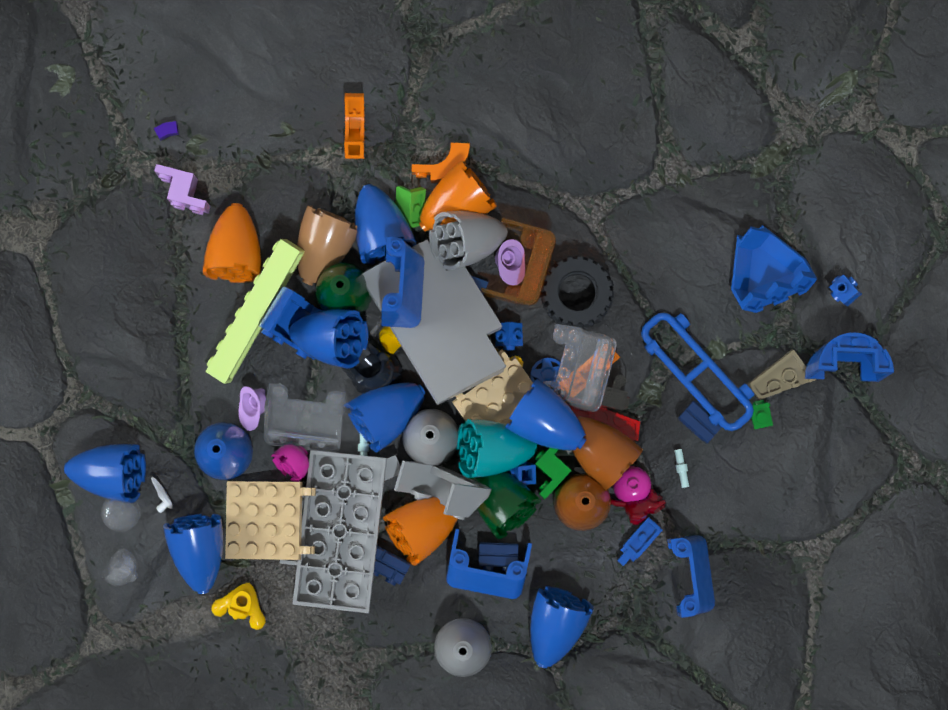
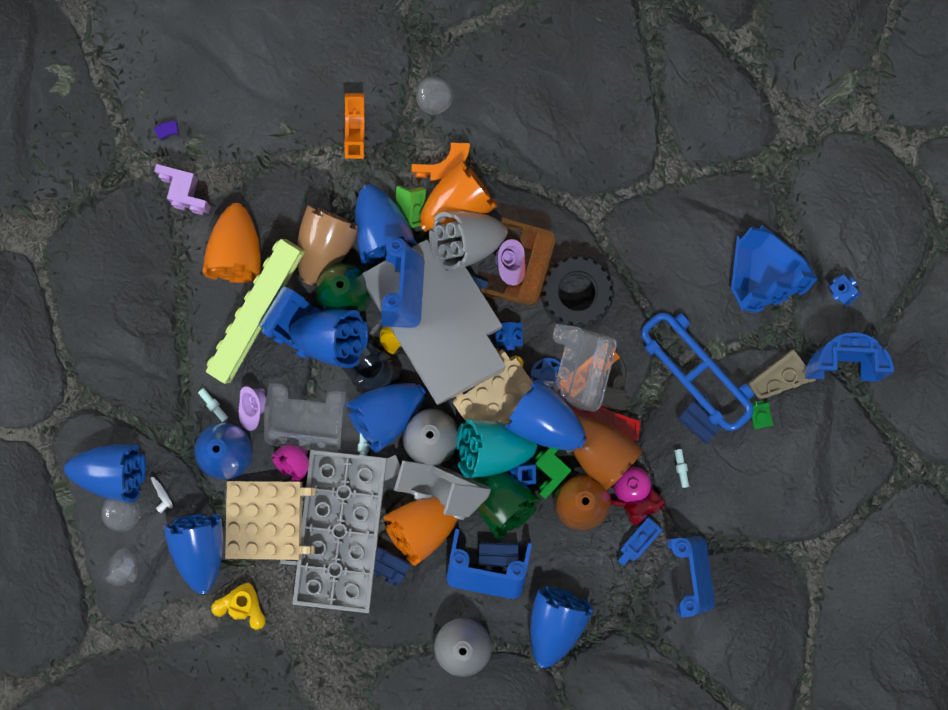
none -> light aqua bar [198,388,228,422]
none -> clear cylinder [416,76,453,114]

